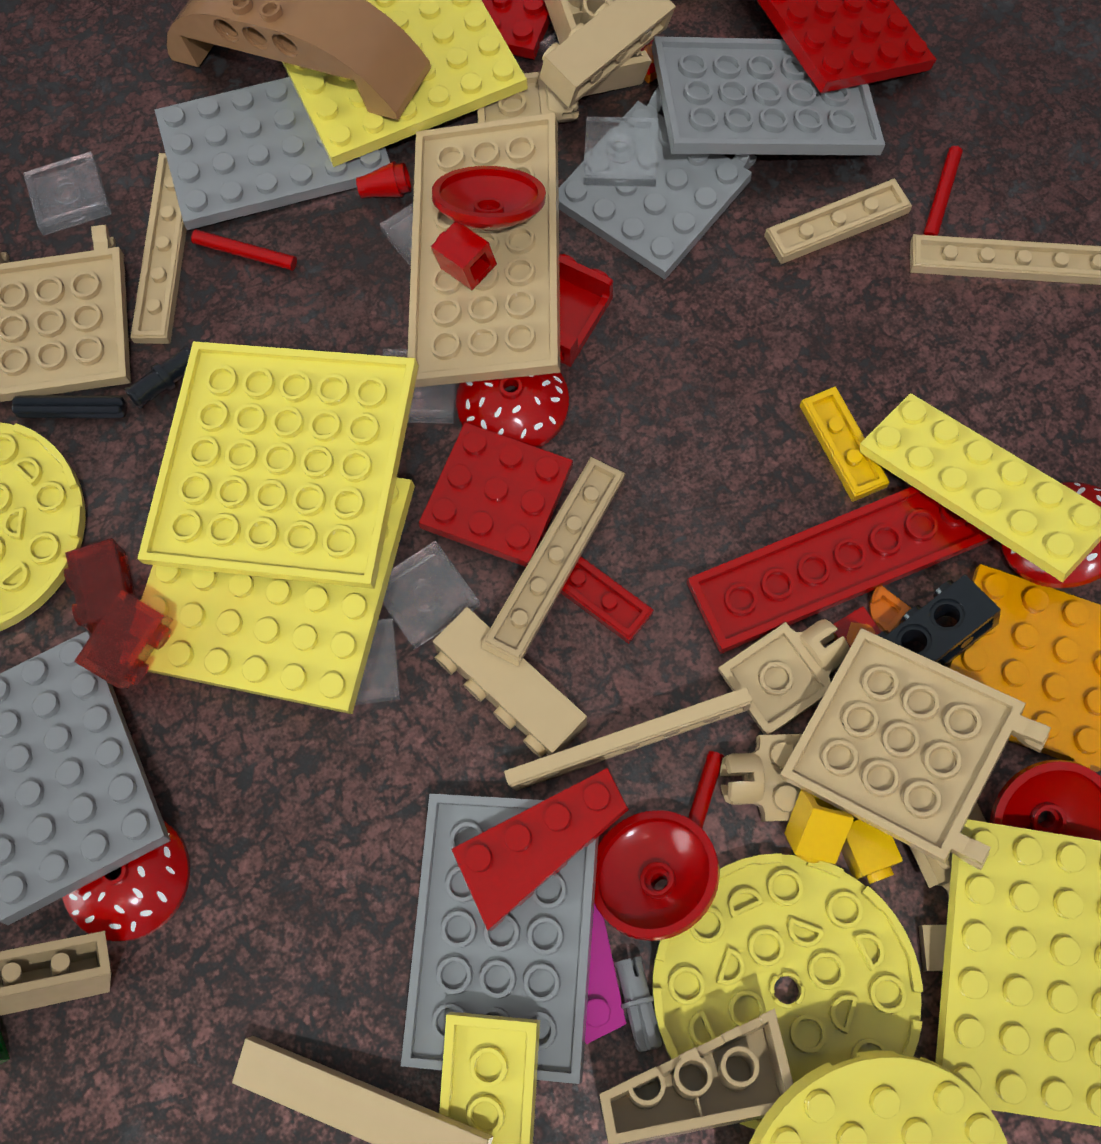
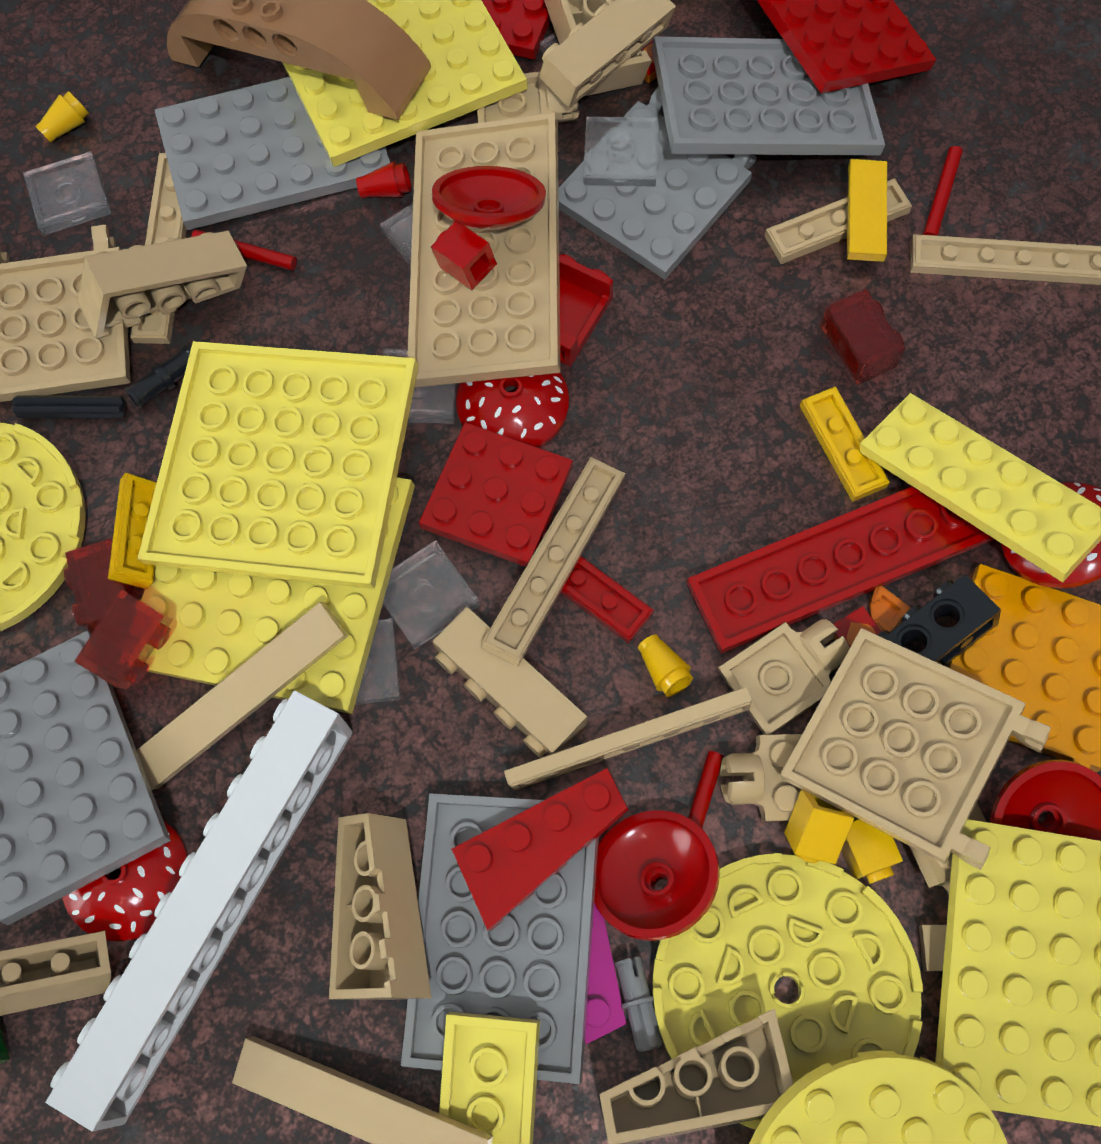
none -> yellow cone [35,91,90,143]
none -> white brick [45,690,353,1132]
none -> tan wedge [78,231,247,339]
none -> yellow tile [108,472,157,589]
none -> tan tile [137,602,348,790]
none -> tan wedge [329,813,432,1000]
none -> yellow cone [638,634,693,697]
none -> clear red brick [820,289,905,385]
none -> yellow tile [847,159,887,262]

